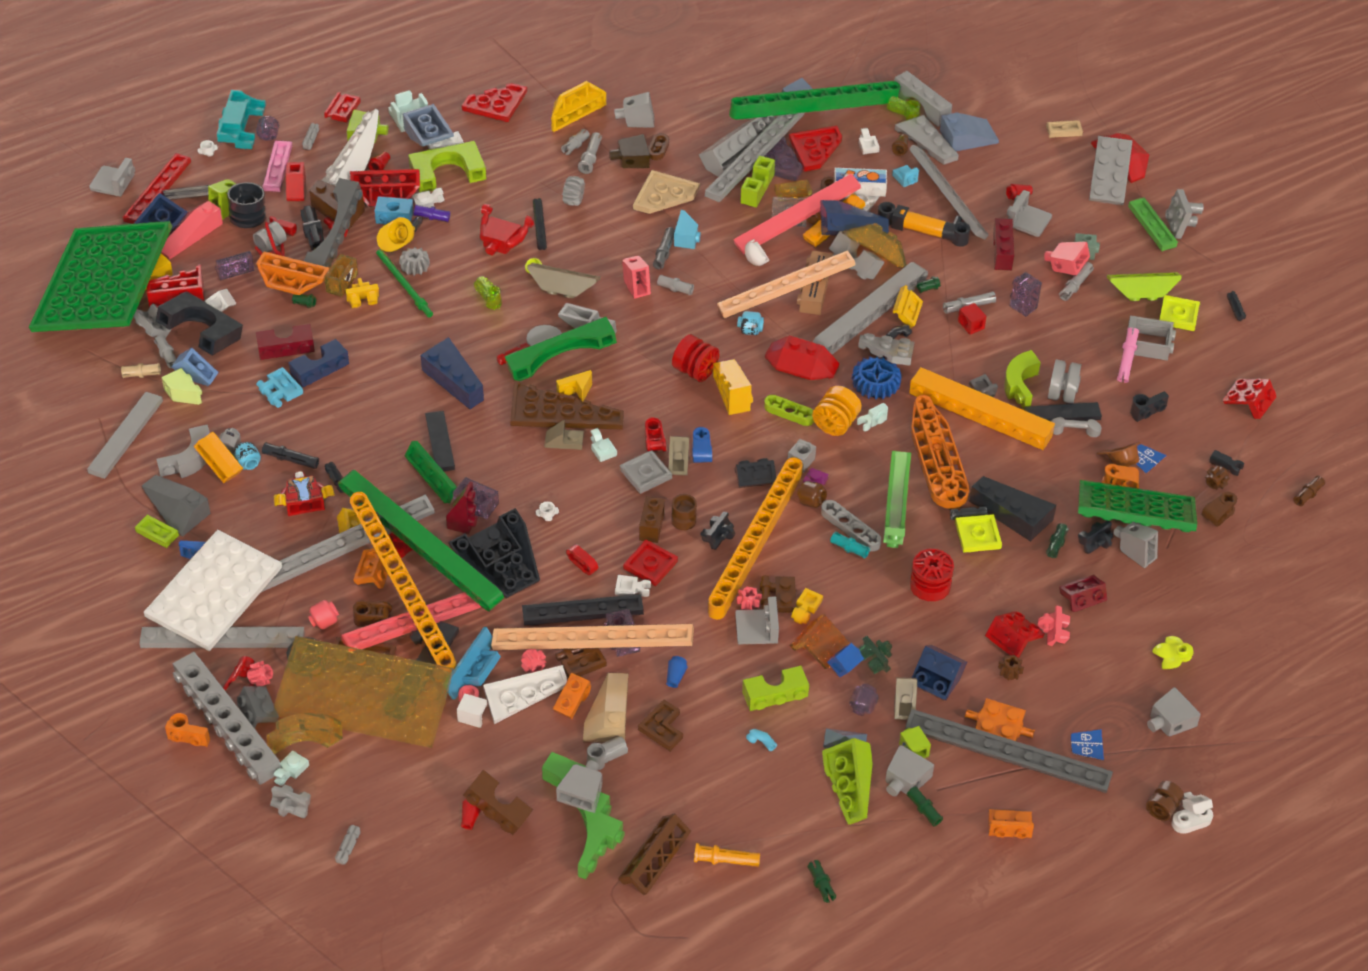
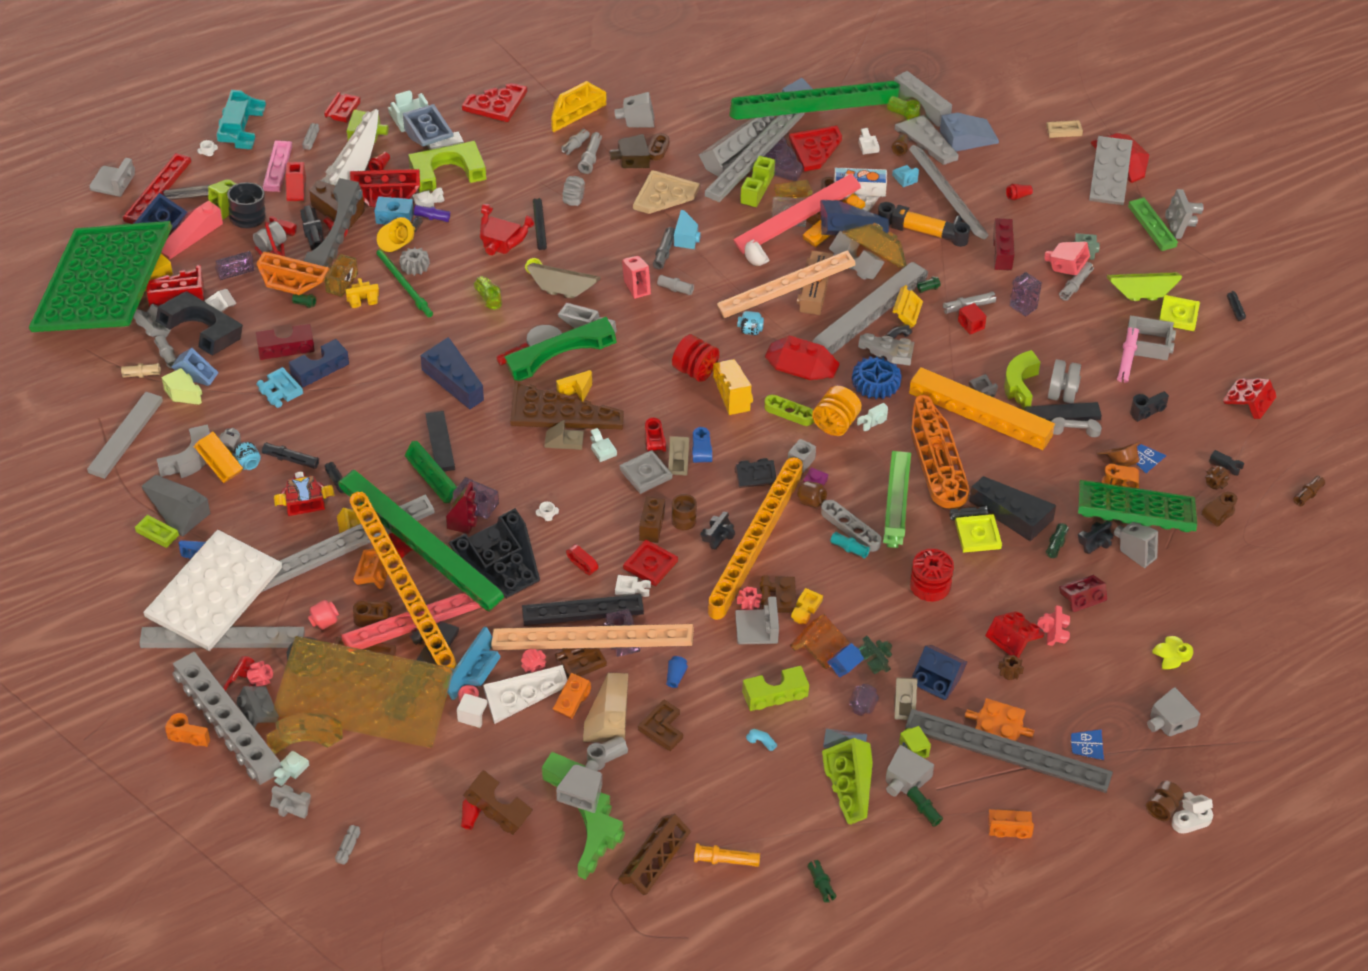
head [256,116,279,141] -> none
light grey bracket [1007,190,1052,237] -> none

